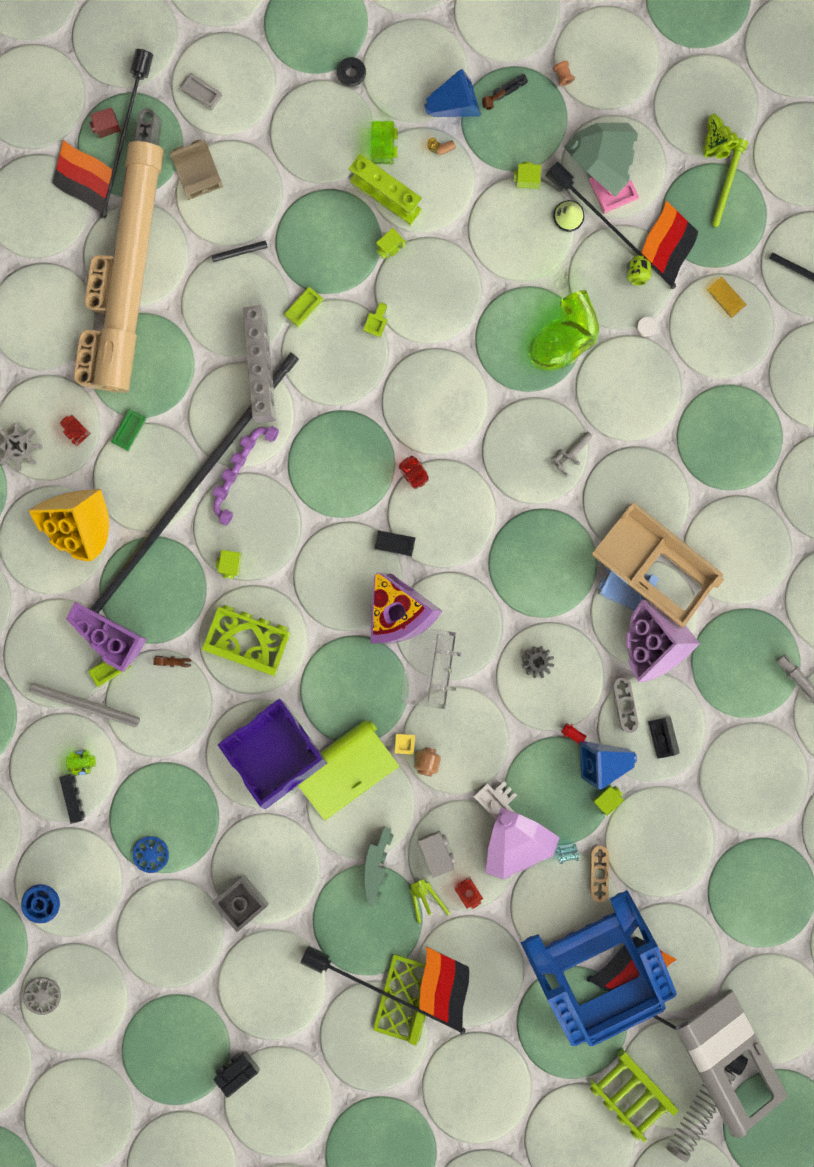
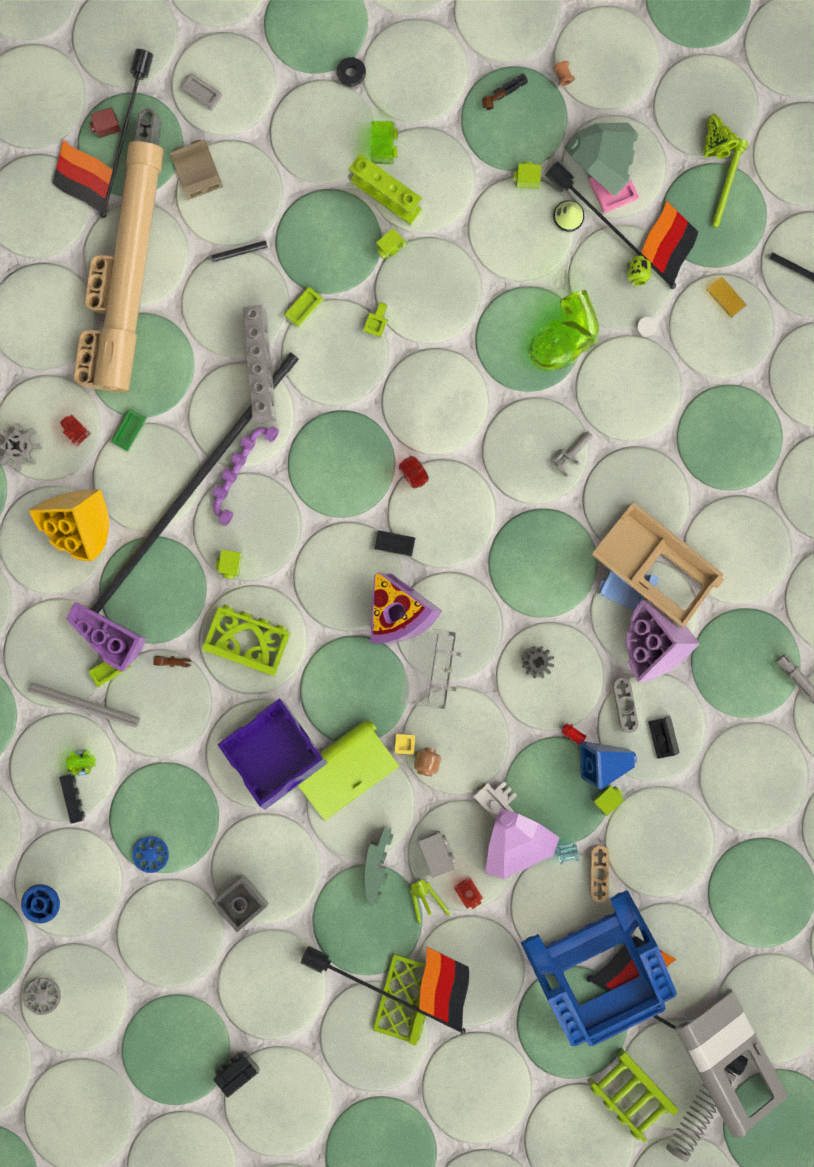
blue slope [424,69,481,117] -> none
arm [427,137,456,155] -> none

